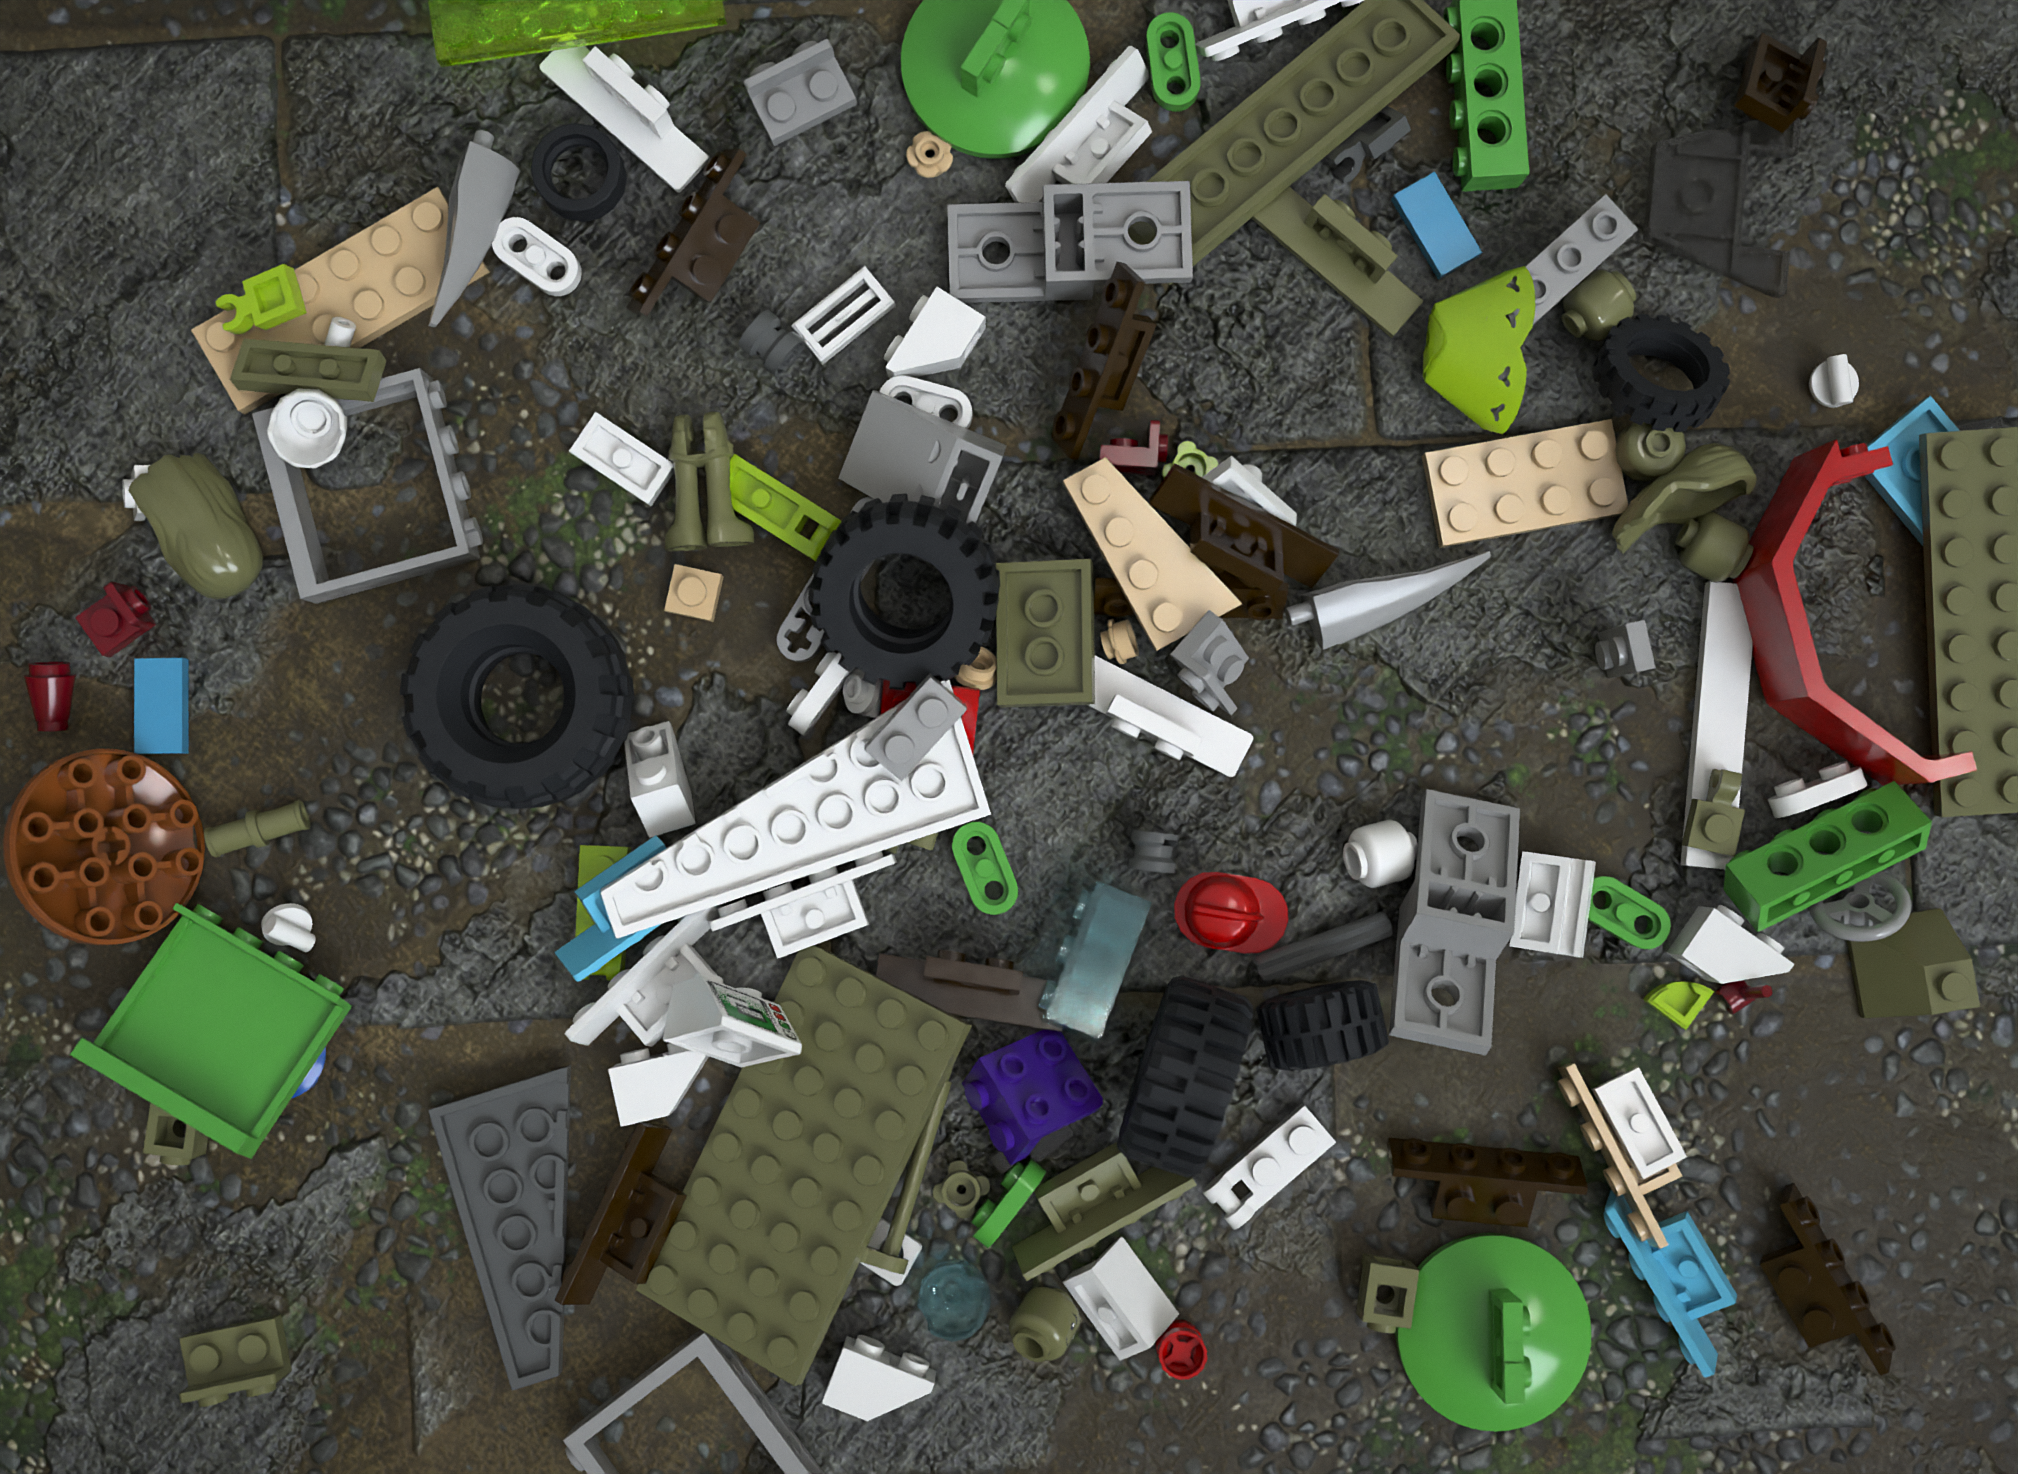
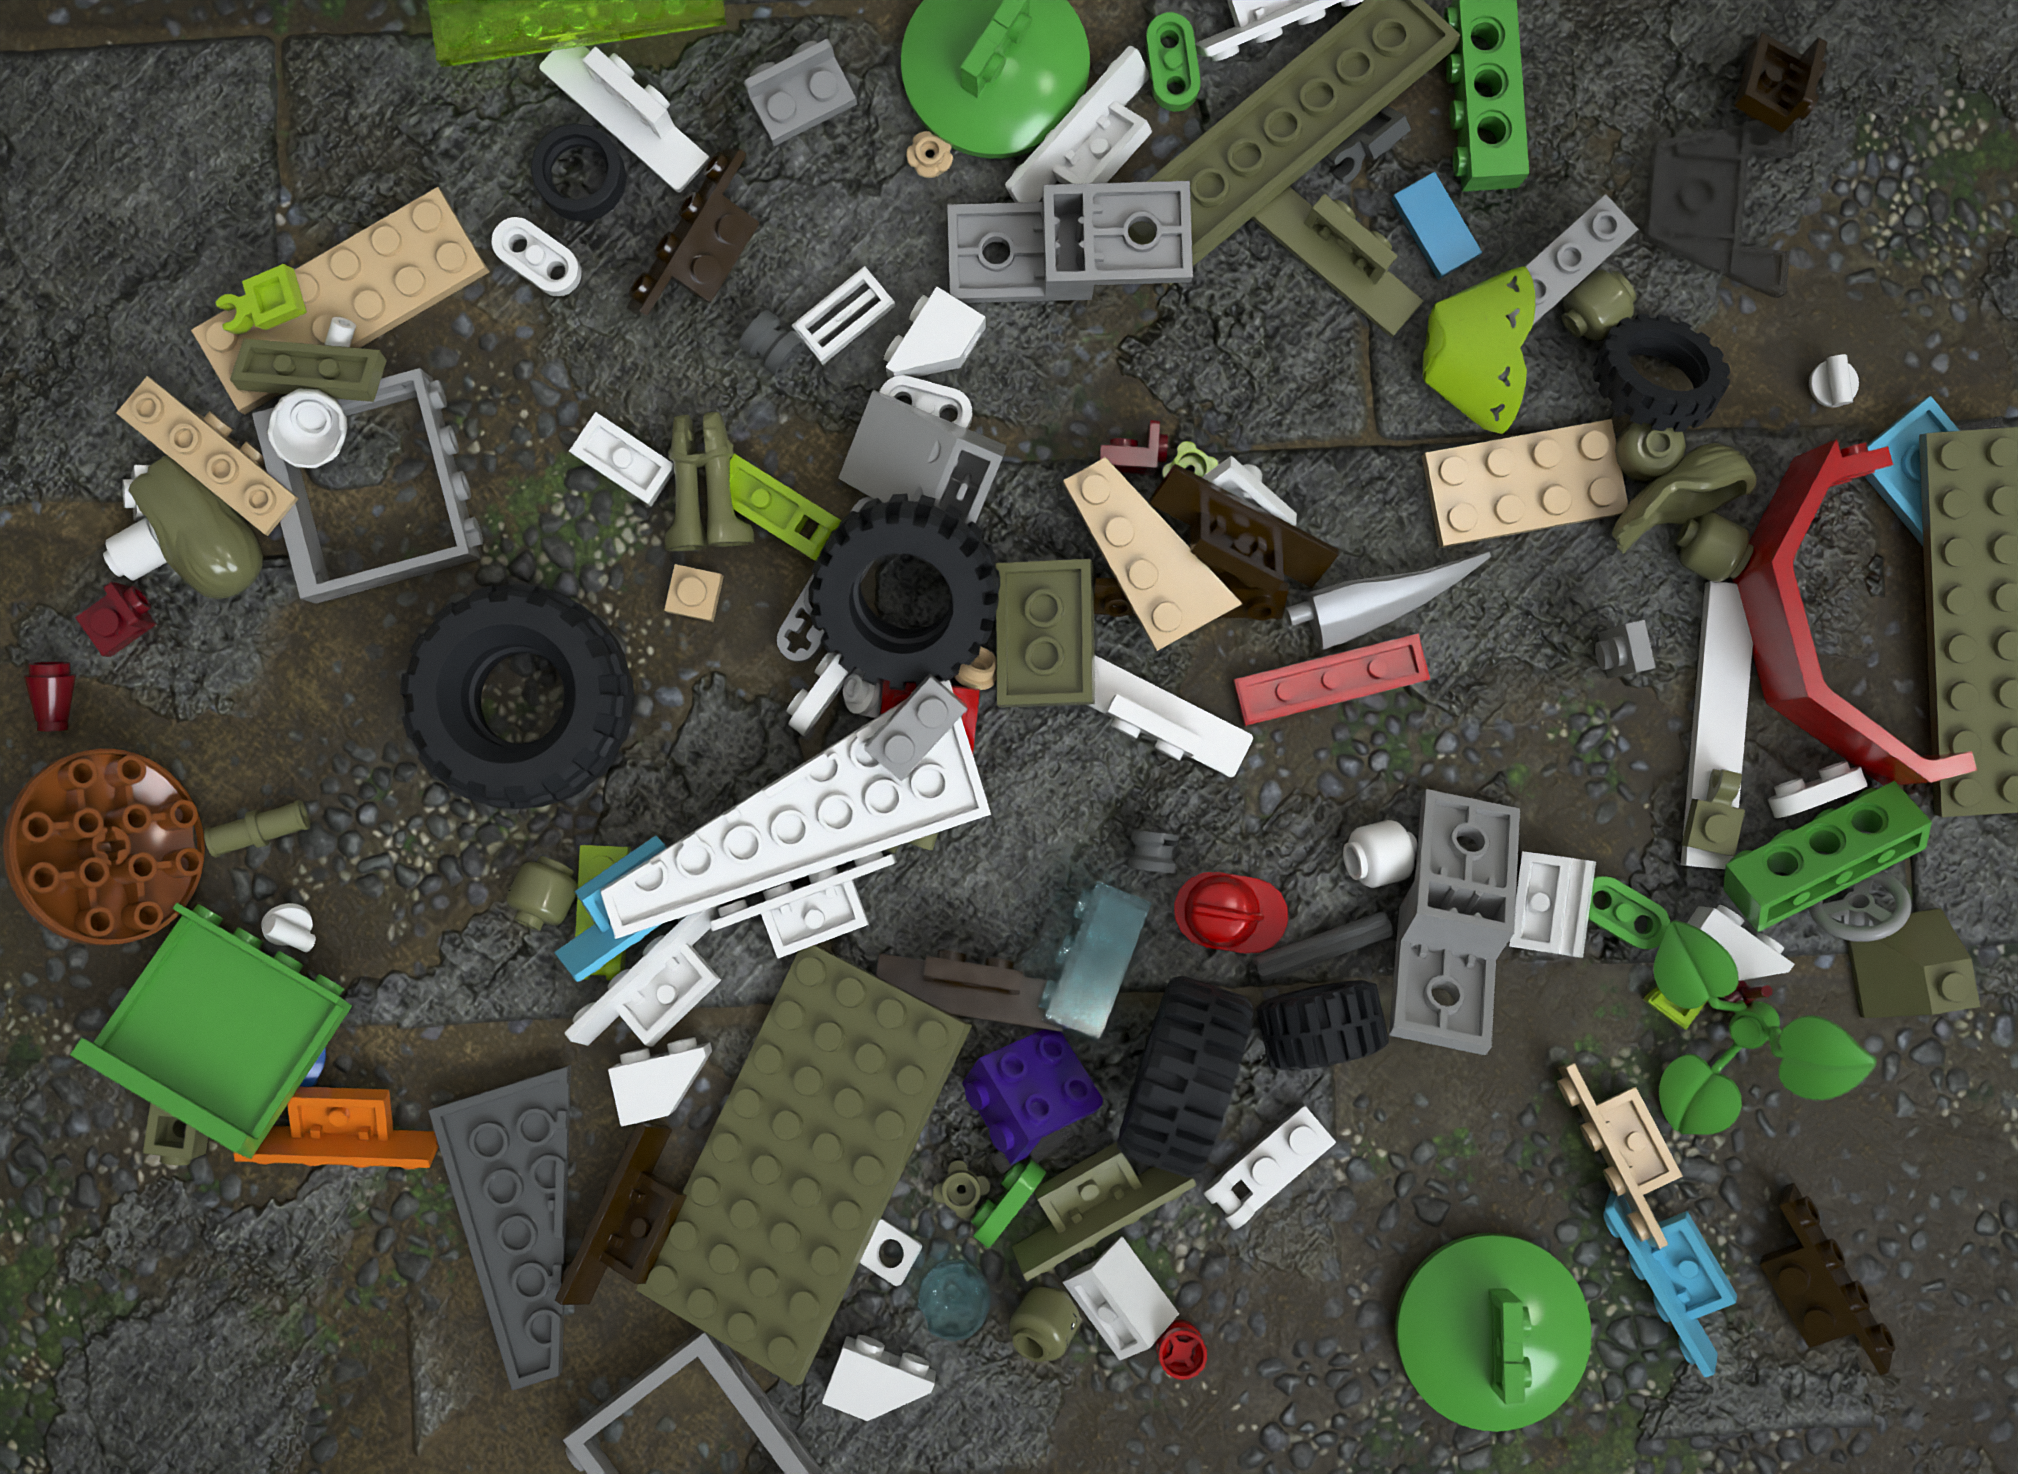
dark azure tile [134,658,189,754] -> none
olive bracket [179,1314,292,1407] -> none
light grey piece [428,130,520,327] -> none
white slope [624,721,696,838] -> none
white slope [663,973,802,1068] -> none
olive piece [860,1067,953,1274] -> none
bright green plate [952,822,1018,915] -> none
dark brown bracket [1051,261,1157,460] -> none
tan plate [1101,619,1139,664] -> none
light grey bracket [1171,610,1249,715] -> none
olive brick [1356,1253,1419,1333] -> none
dark brown bracket [1387,1137,1588,1228] -> none
white plate [1591,1068,1687,1179] -> none
none -> white brick [103,518,167,581]
none -> tan bracket [116,376,299,536]
none -> orange bracket [233,1086,439,1169]
none -> olive head [506,856,578,931]
none -> tile [1232,633,1430,726]
none -> bright green plant [1654,920,1877,1135]

